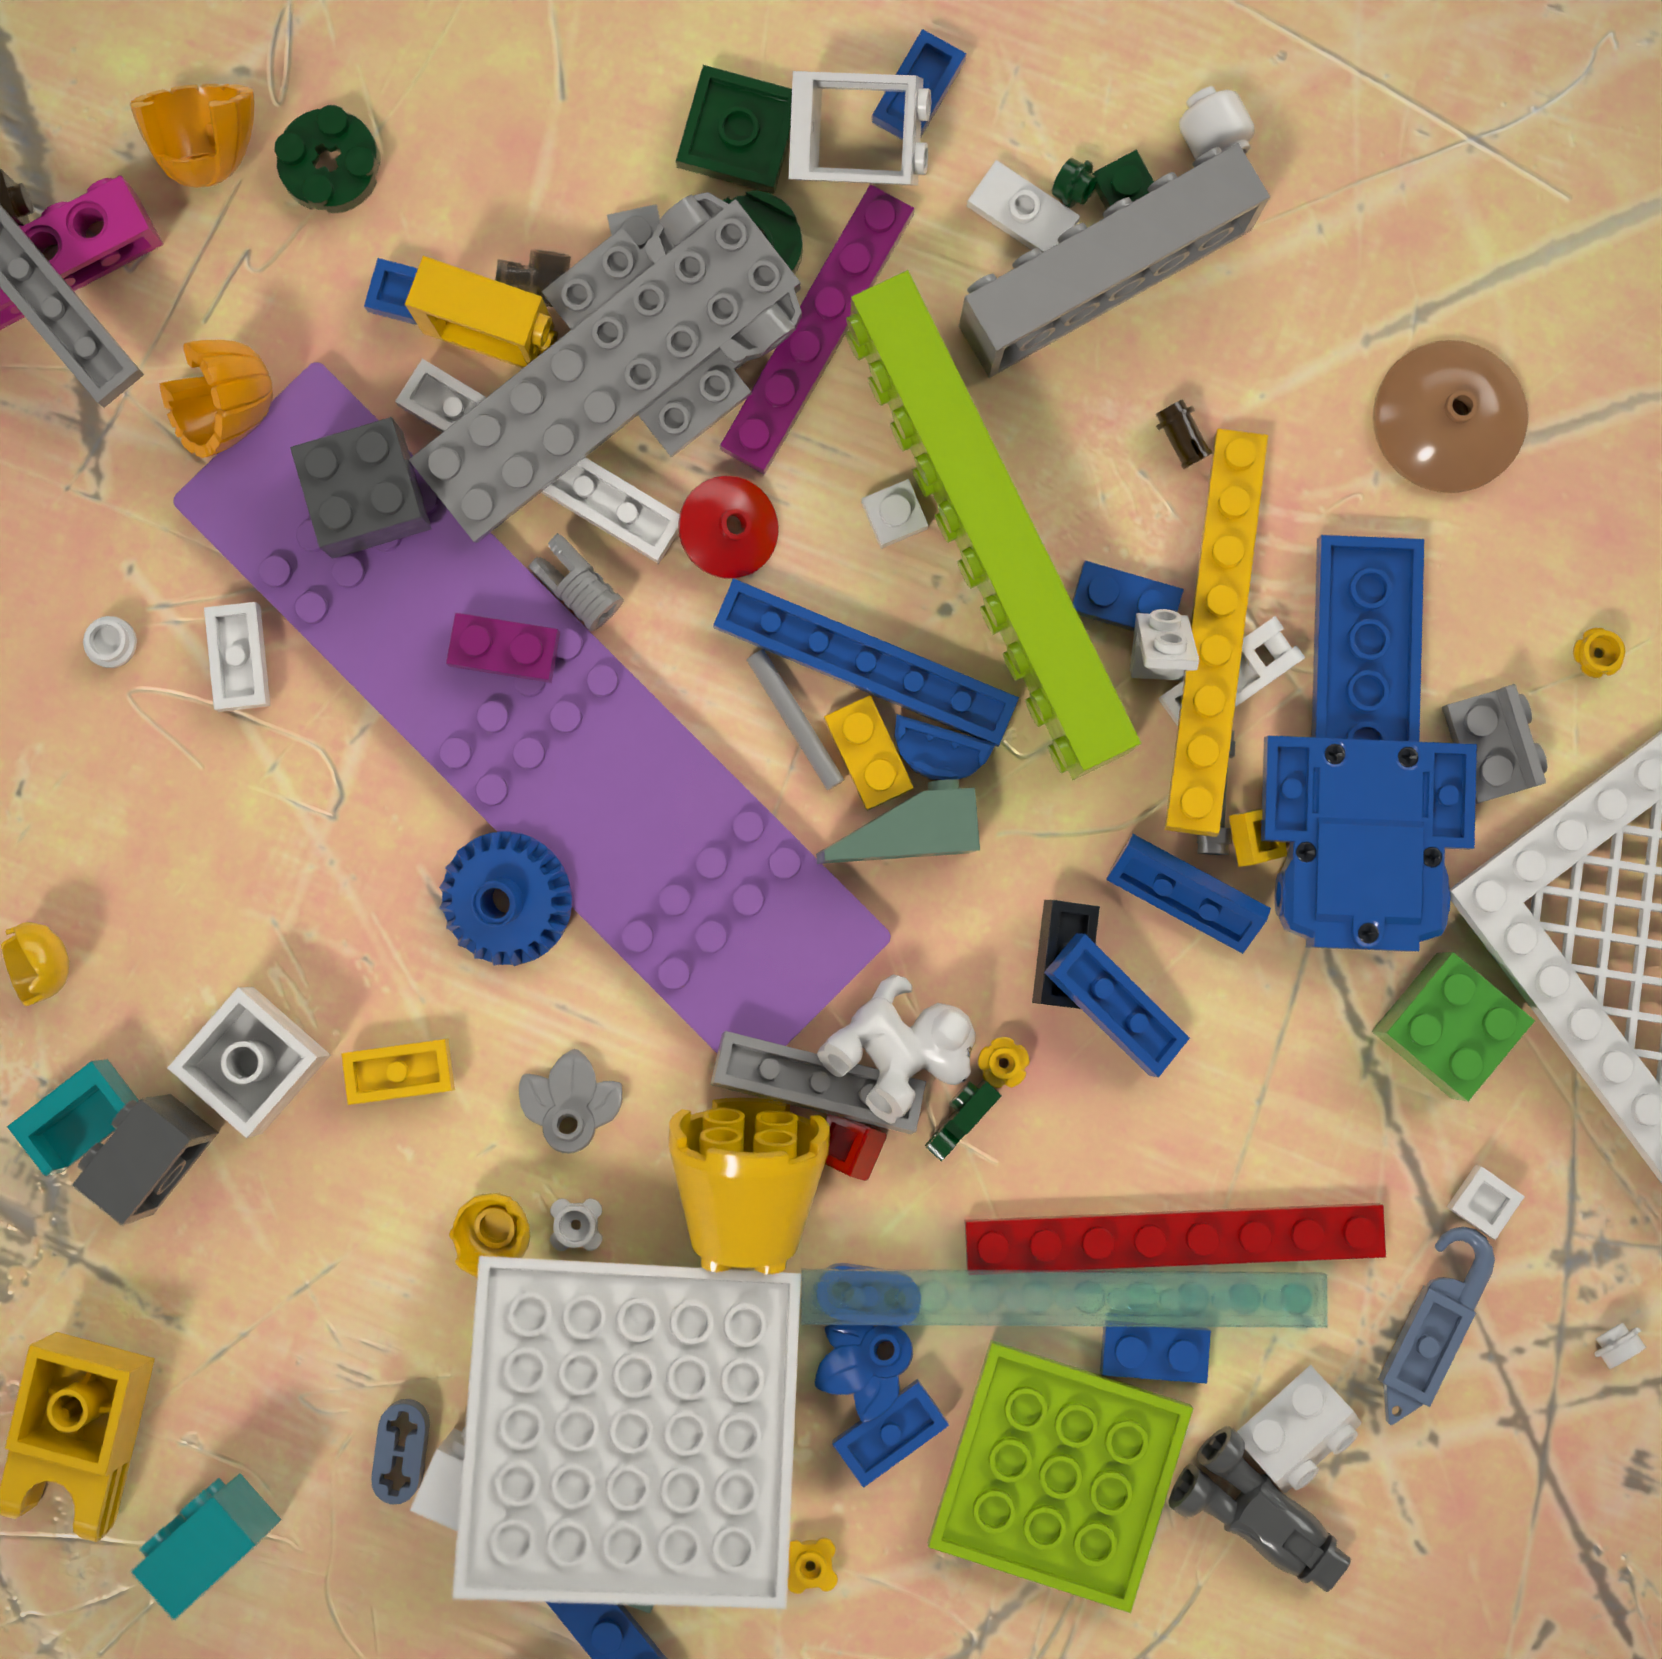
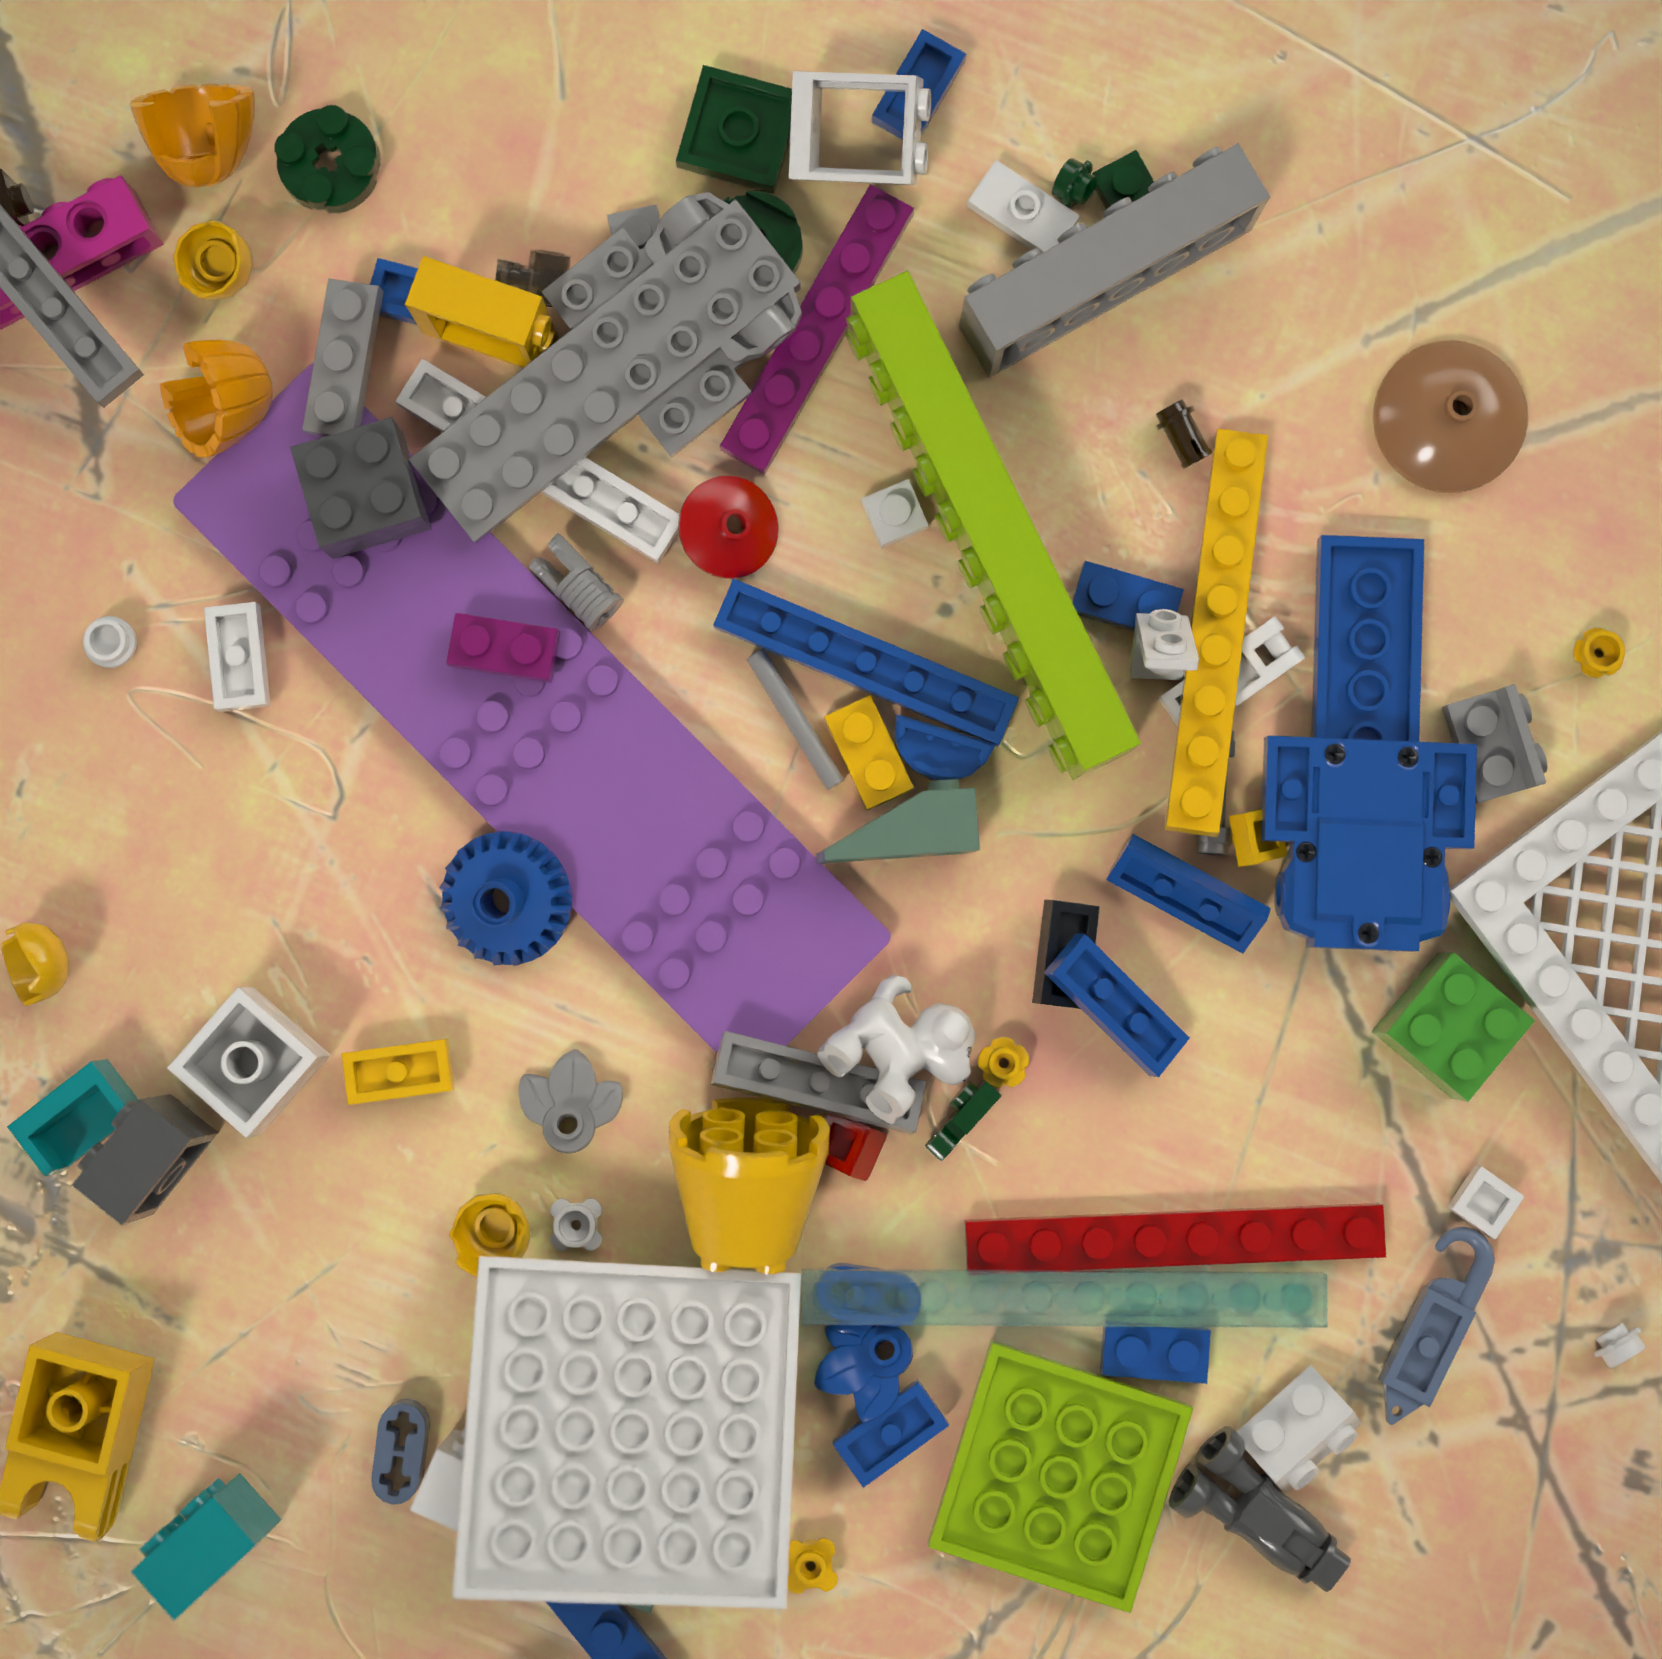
white head [1179,86,1255,160] -> none
none -> yellow hair [173,221,253,301]
none -> light grey plate [302,278,384,437]

